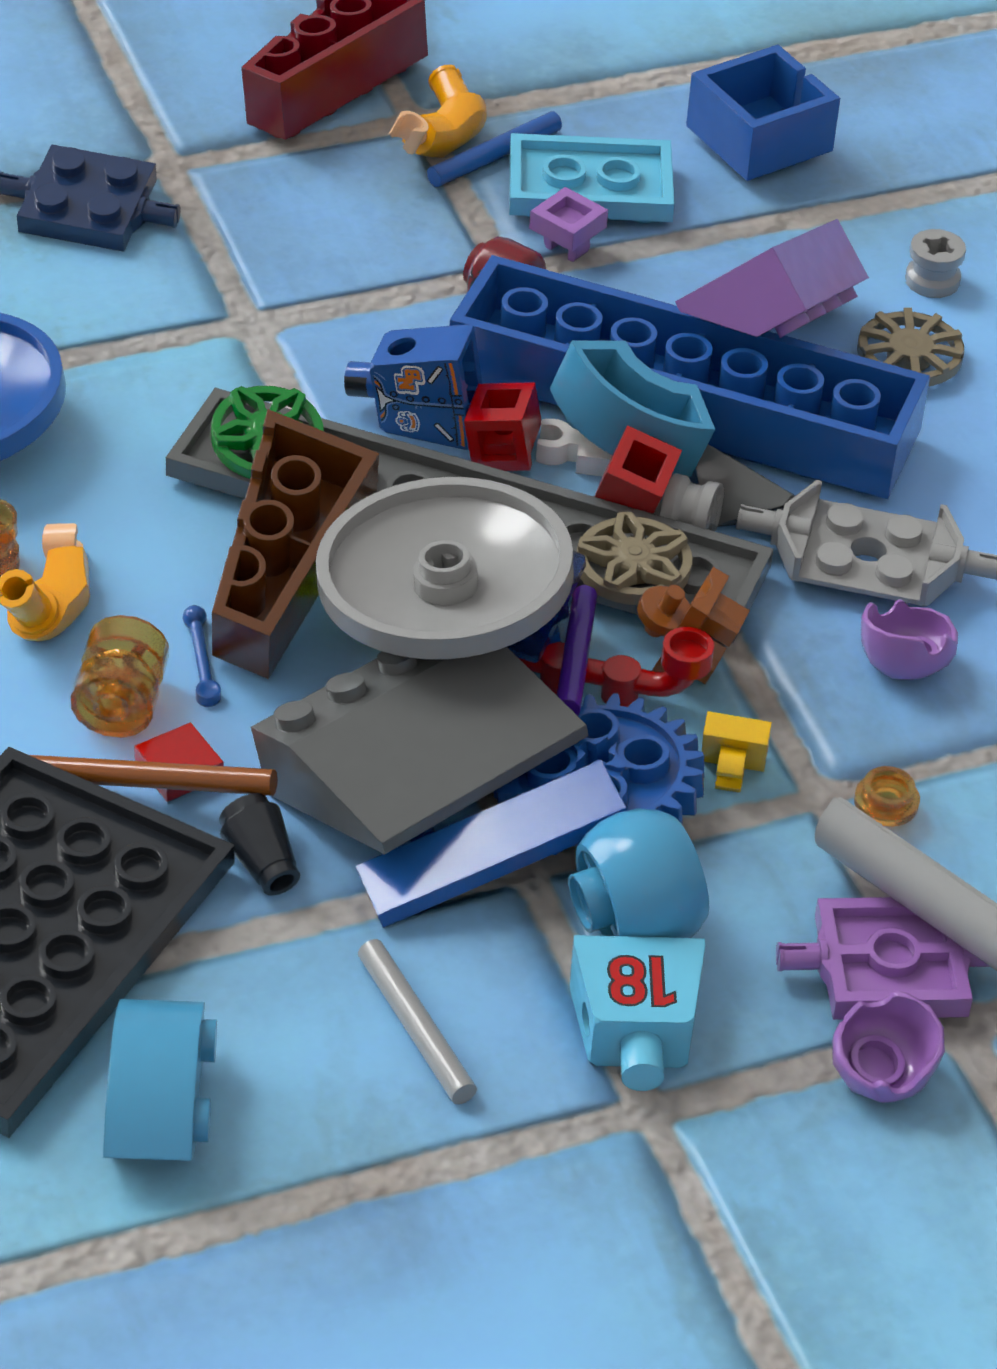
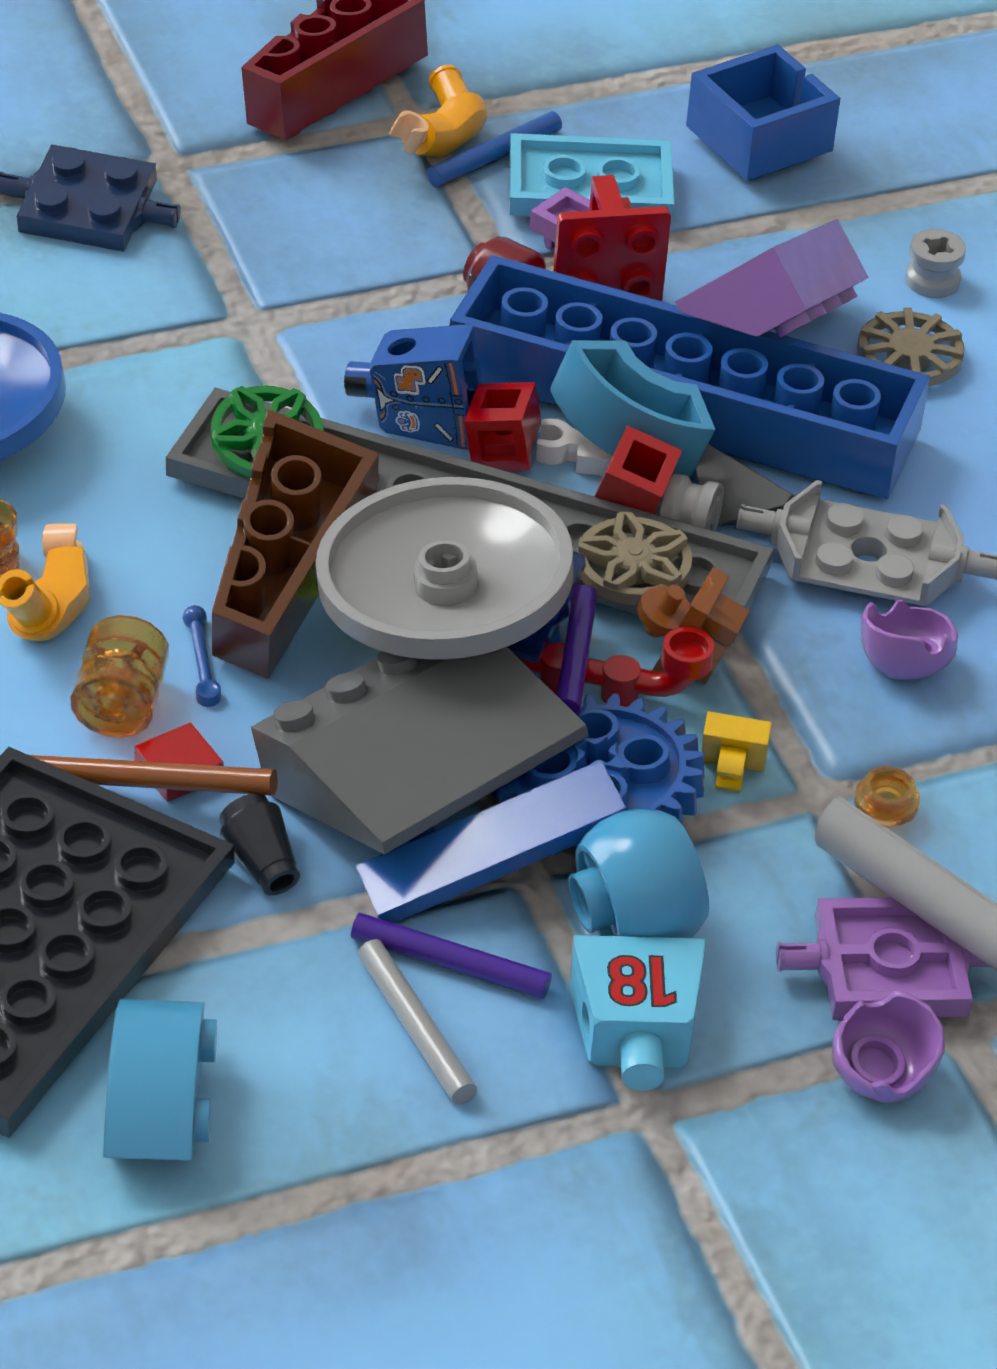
none -> dark purple bar [351,912,552,999]
none -> red bracket [553,175,671,301]

